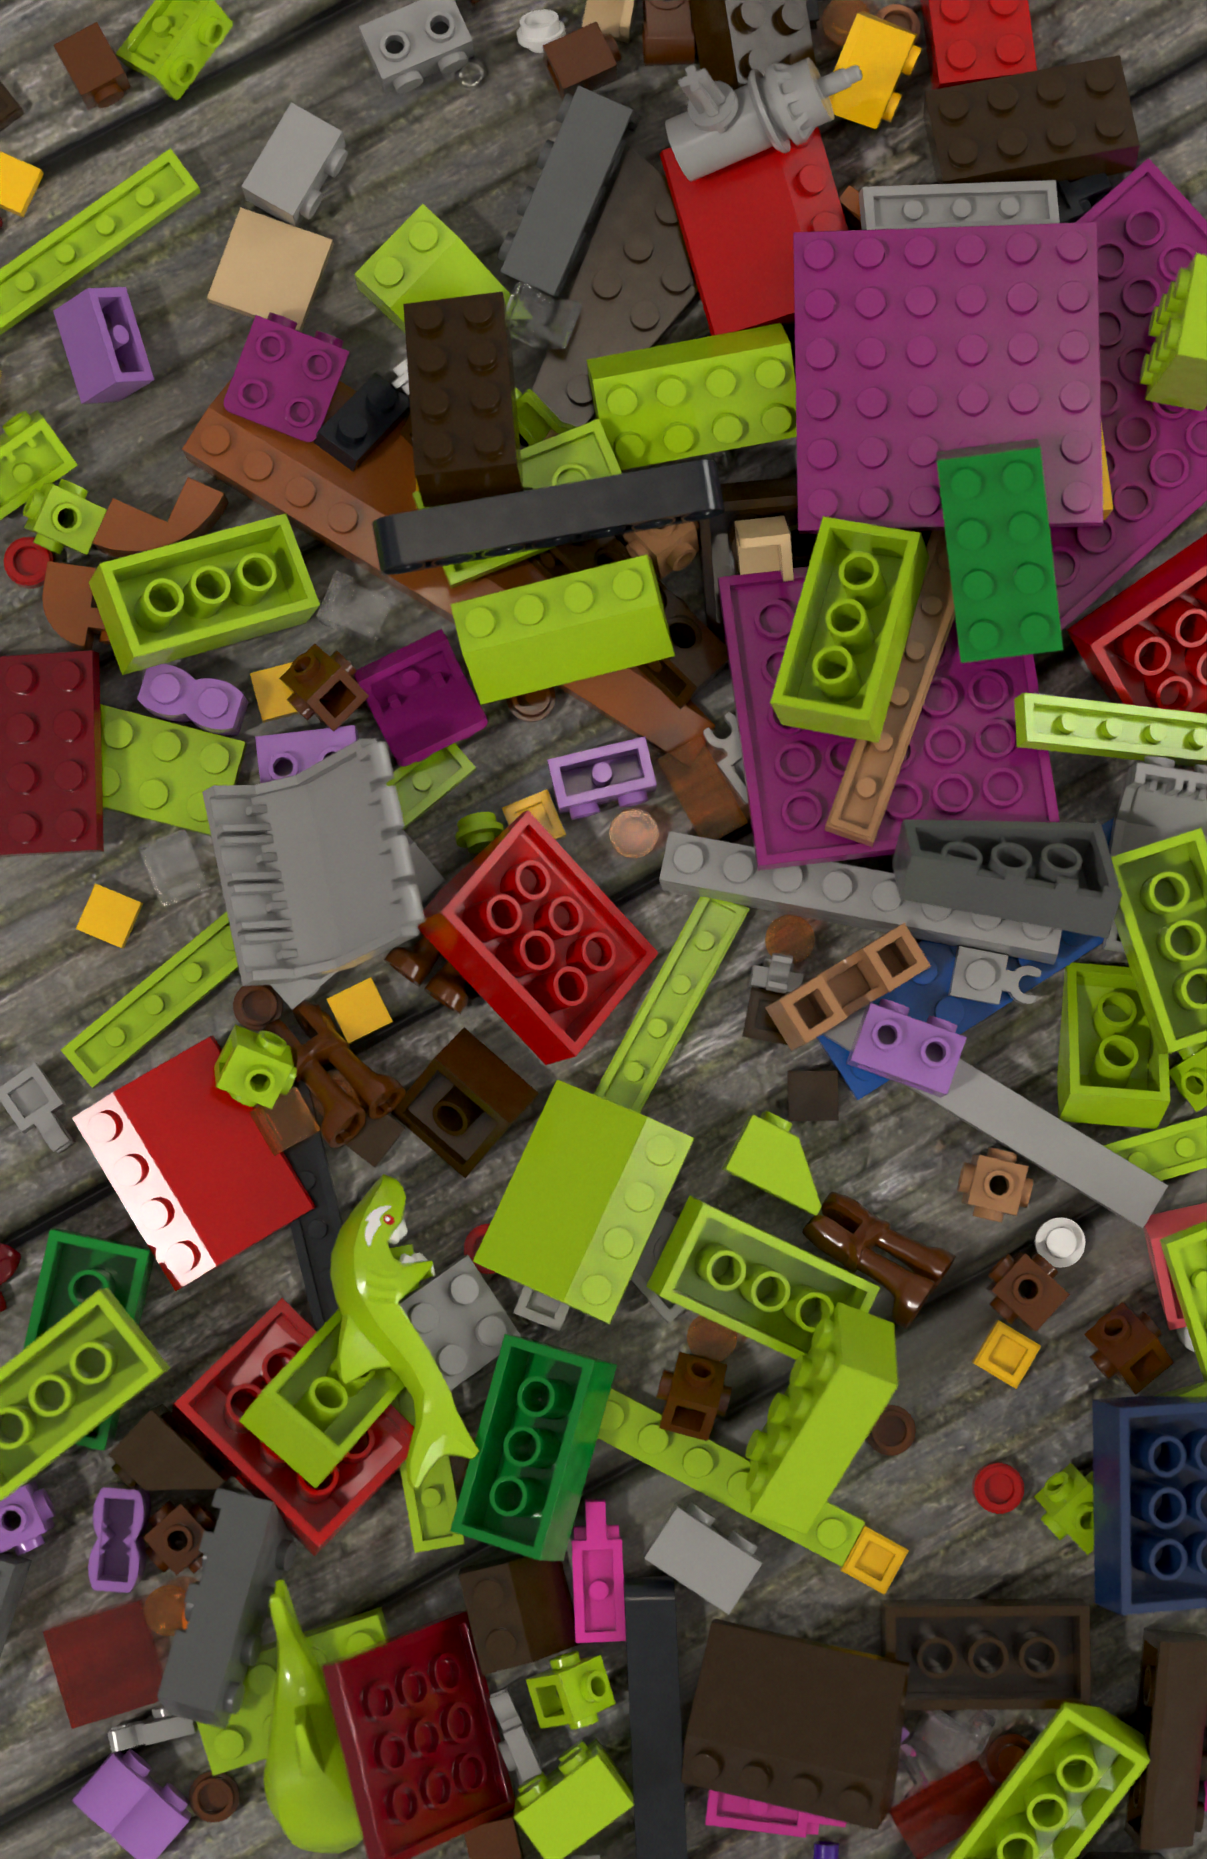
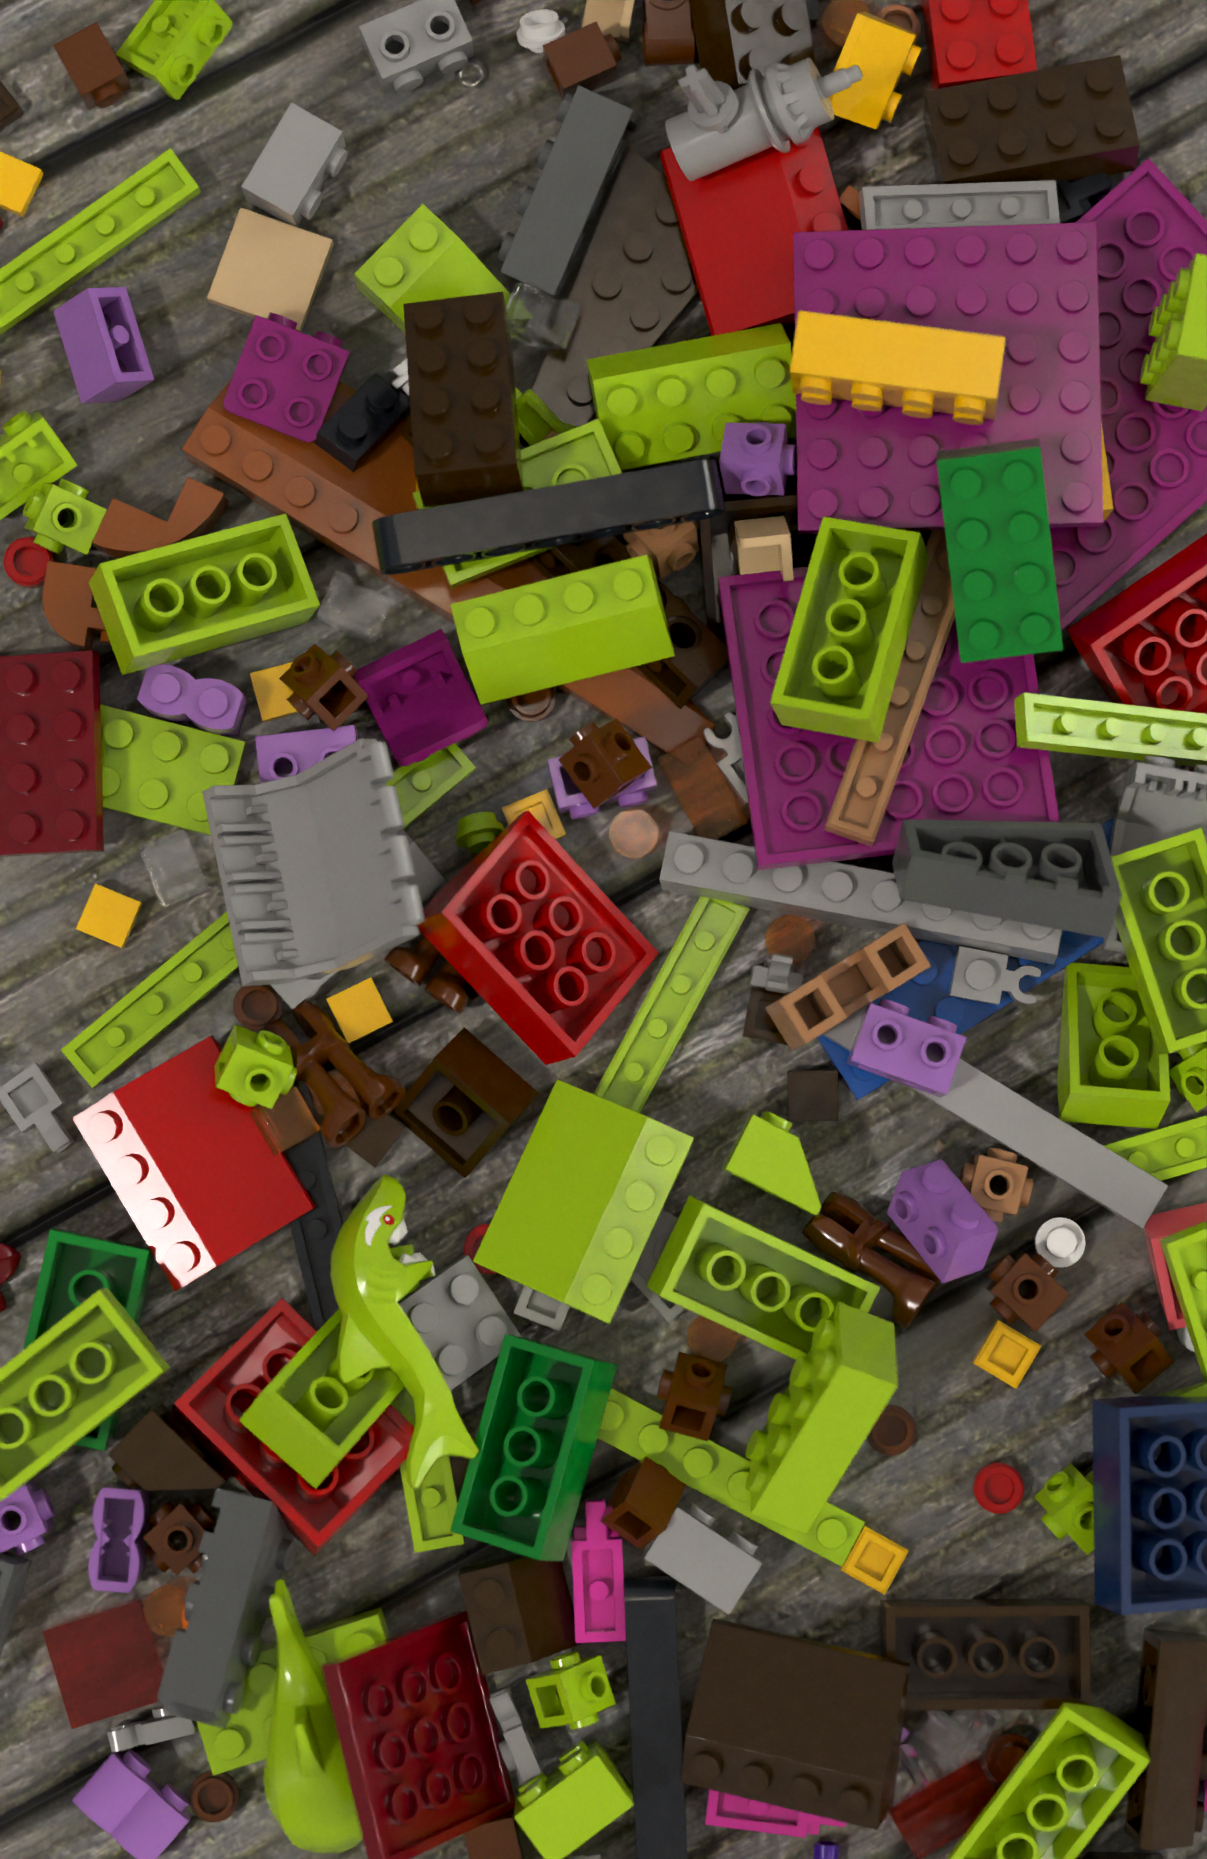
none -> reddish brown brick [559,718,652,809]
none -> reddish brown brick [600,1456,686,1550]
none -> medium lavender brick [719,422,797,496]
none -> yellow brick [790,311,1006,425]
none -> medium lavender brick [887,1159,999,1283]

